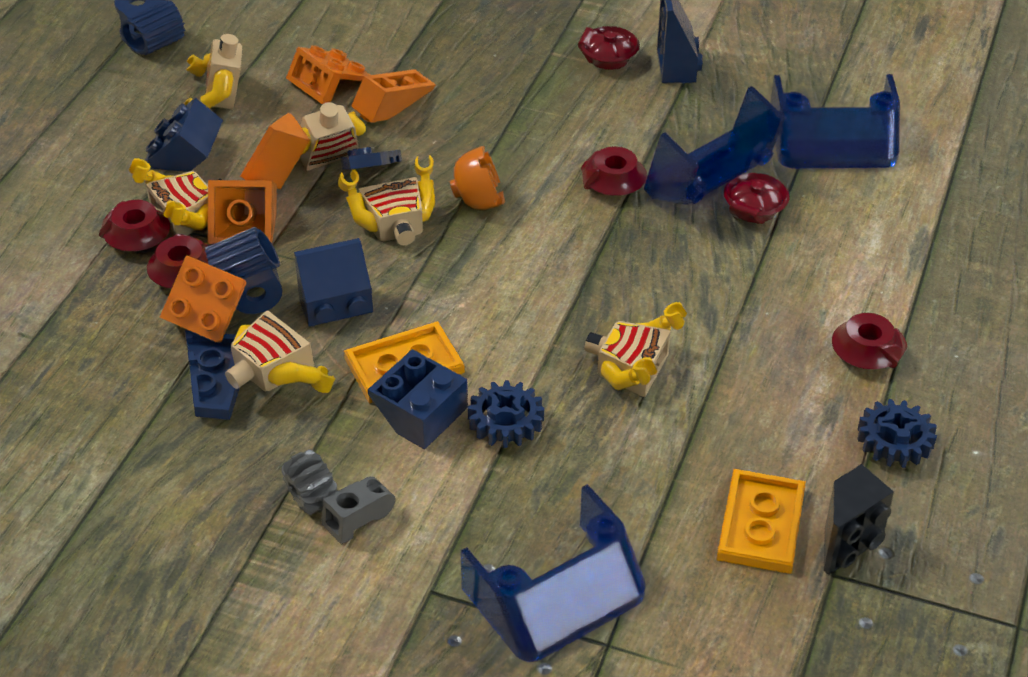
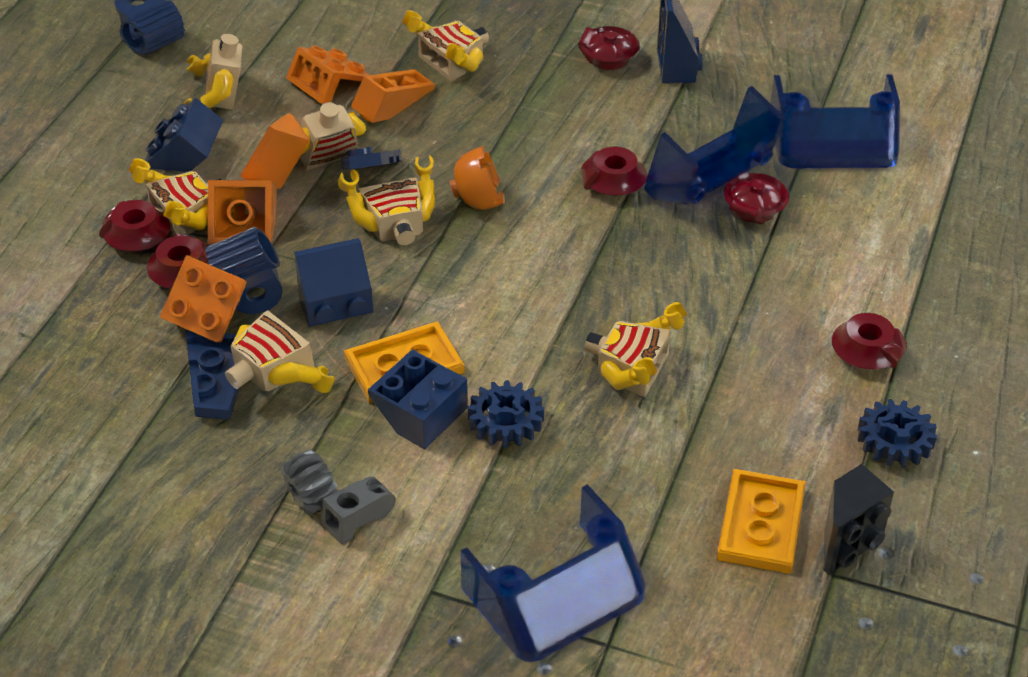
none -> torso [402,10,489,82]

